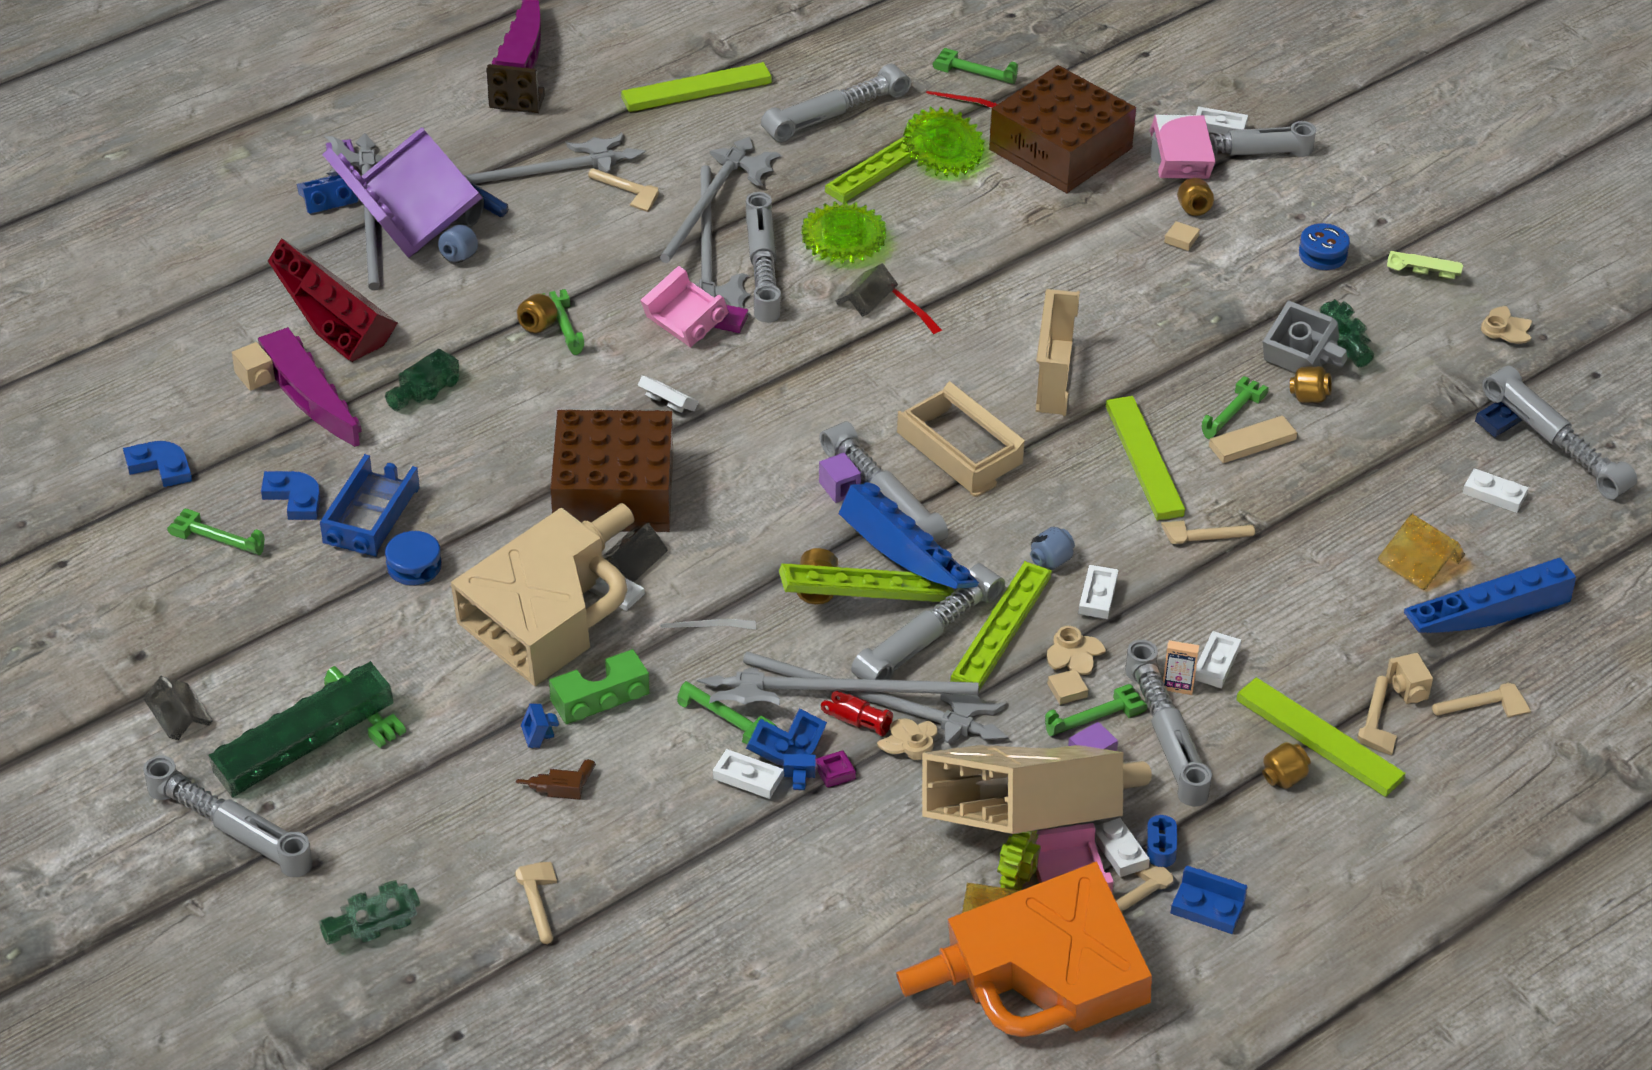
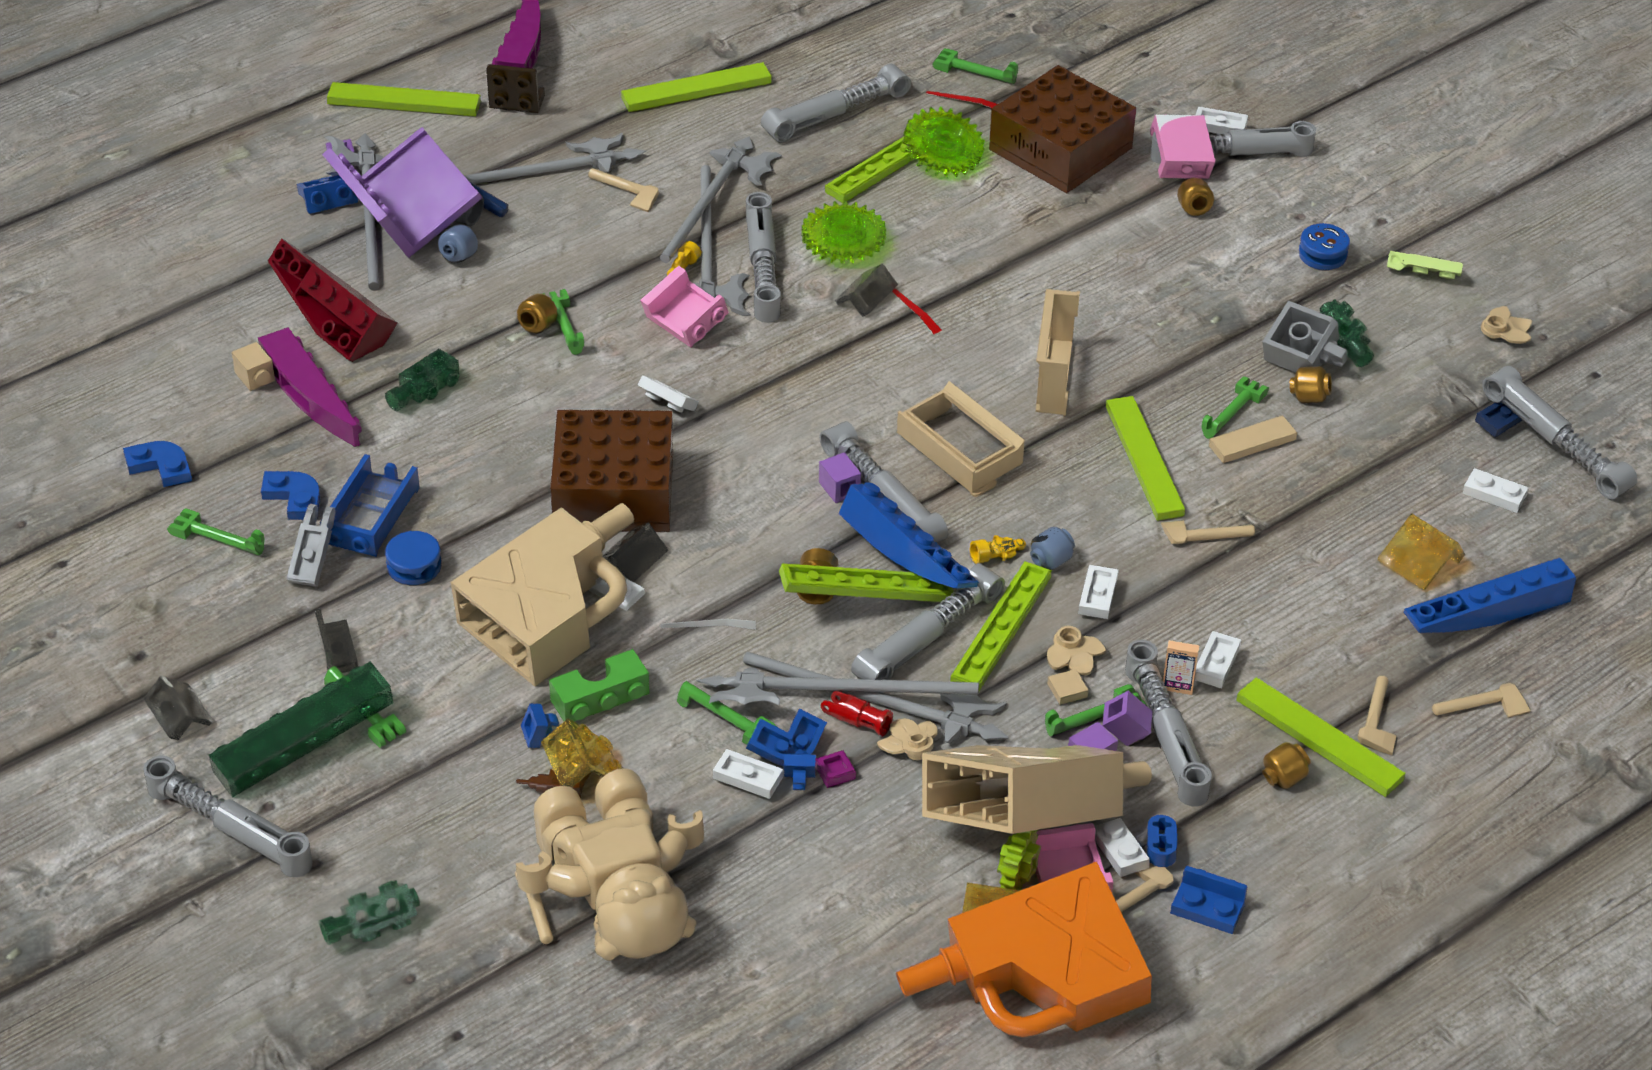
magenta tile [714,305,748,333] -> none
tan tile [1164,221,1200,251] -> none
tan brick [1386,653,1433,704] -> none
none -> light grey hinge [287,504,336,587]
none -> clear smoke panel [314,609,359,673]
none -> lime tile [327,82,481,117]
none -> tan piece [515,768,704,961]
none -> clear yellow bracket [541,718,623,788]
none -> yellow piece [667,241,701,276]
none -> yellow piece [969,535,1026,564]
none -> medium lavender brick [1102,690,1153,746]

